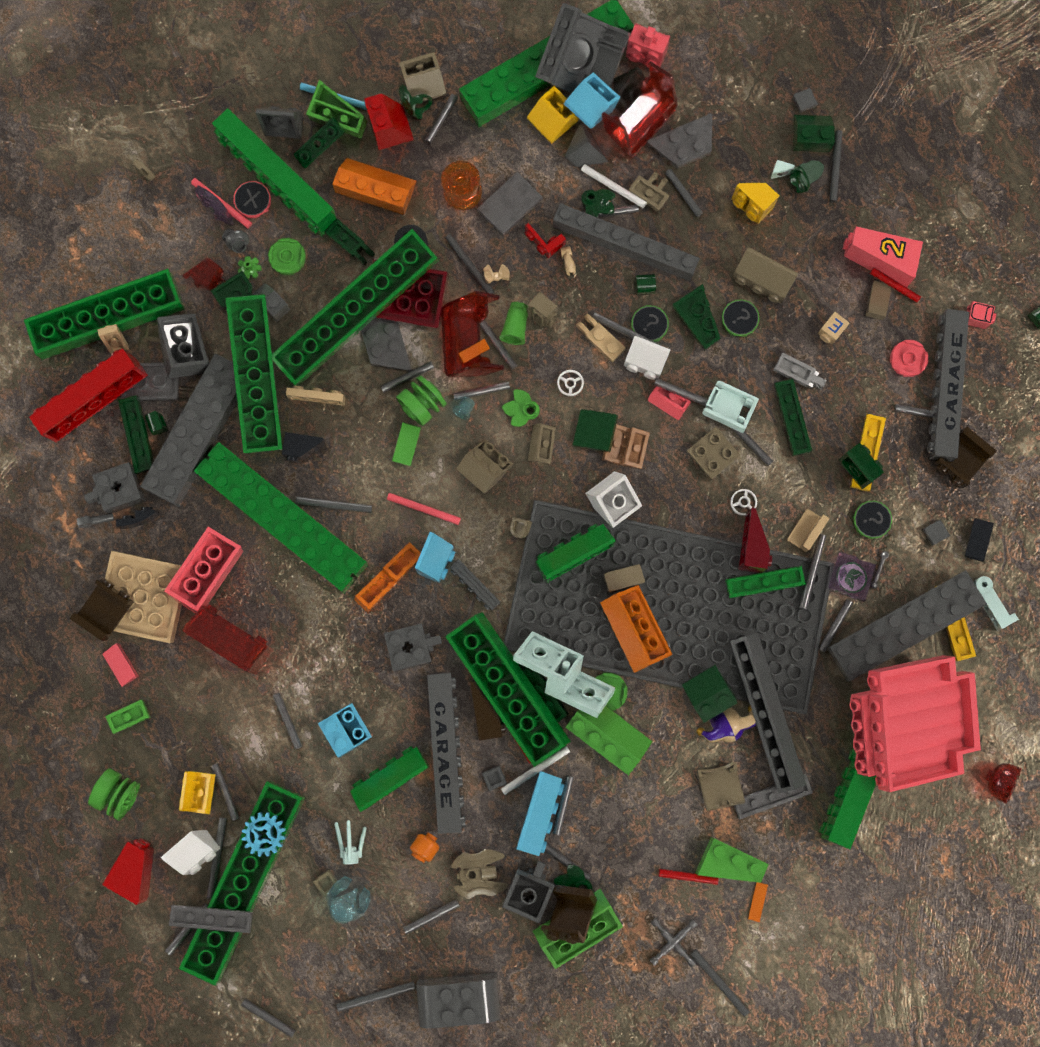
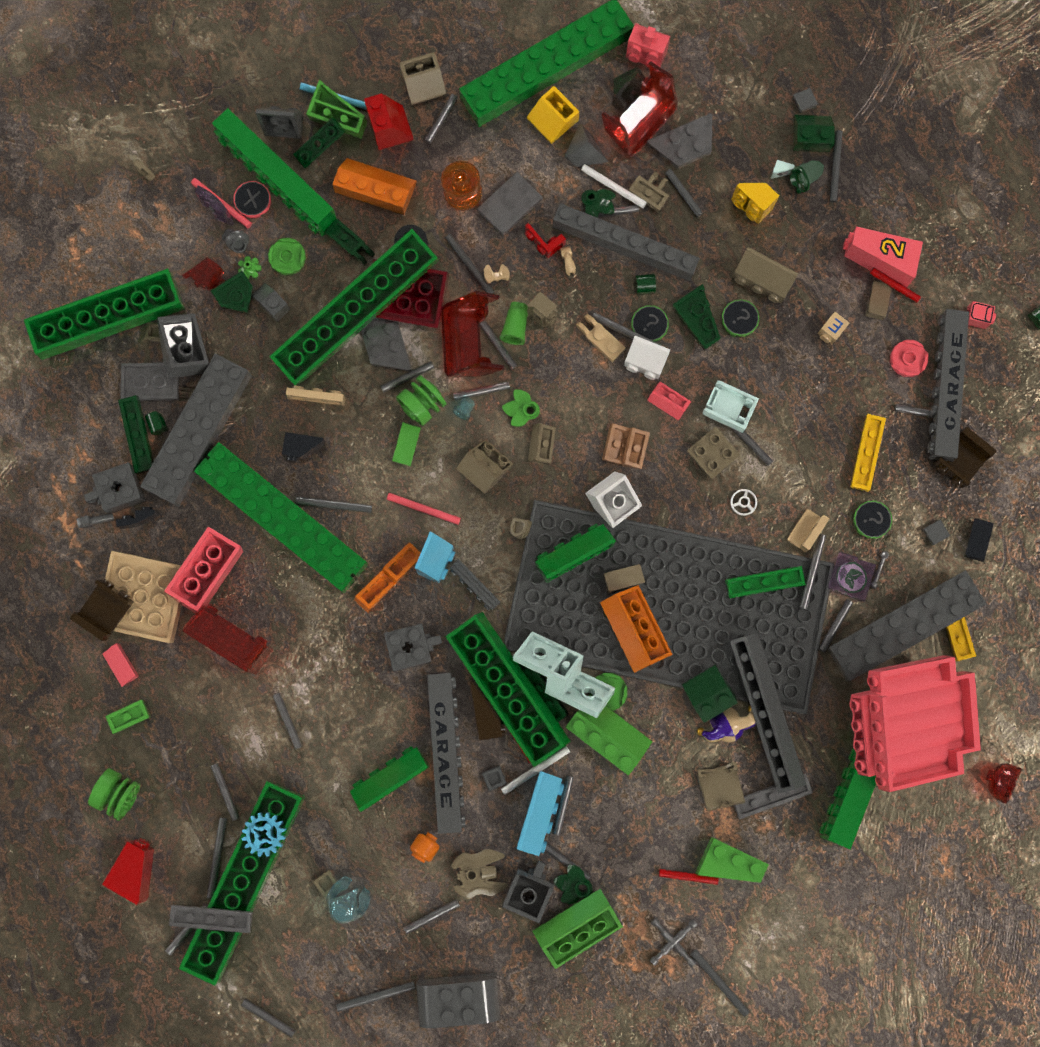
red brick [29,348,148,443] -> none
tan plate [98,324,129,354] -> none
white slope [161,830,220,875] -> none
yellow bracket [179,771,216,814] -> none
green brick [225,294,282,453] -> none
medium azure slope [318,703,372,758] -> none
light aqua plant [334,820,367,864] -> none
dark green piece [399,84,433,119] -> none
orange window [458,339,490,363] -> none
dark grey panel [535,3,631,93] -> none
dark brown panel [541,885,597,944] -> none
white piece [557,370,584,396] -> none
medium azure slope [564,72,621,129] -> none
dark green tile [573,409,618,452] -> none
flat silver bar [654,378,708,406] -> none
dark red slope [738,508,772,573] -> none
orange window [748,882,768,922] -> none
light grey hinge [773,353,827,390] -> none
dark green plate [774,379,812,457] -> none
dark green slope [838,443,884,489] -> none
light aqua leg [974,576,1019,631] -> none

